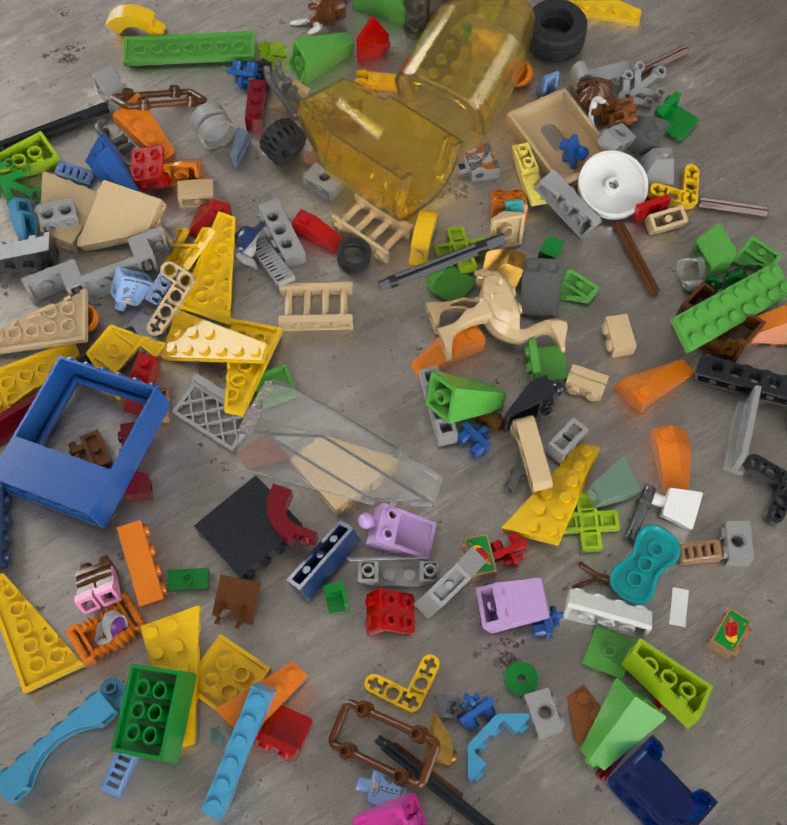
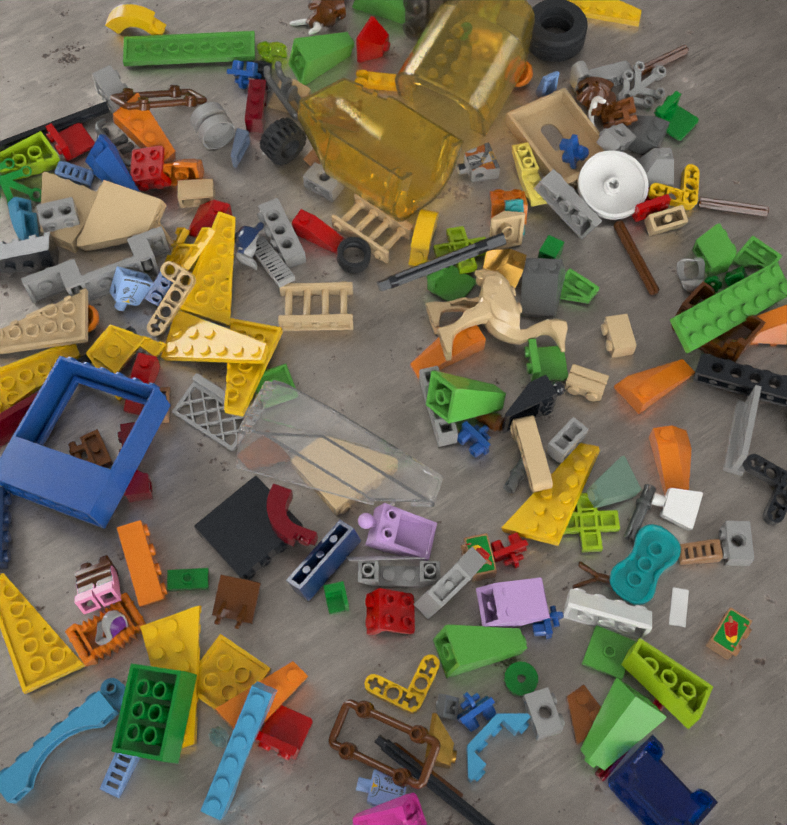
none -> red bracket [45,123,95,162]
none -> bright green slope [433,625,527,679]

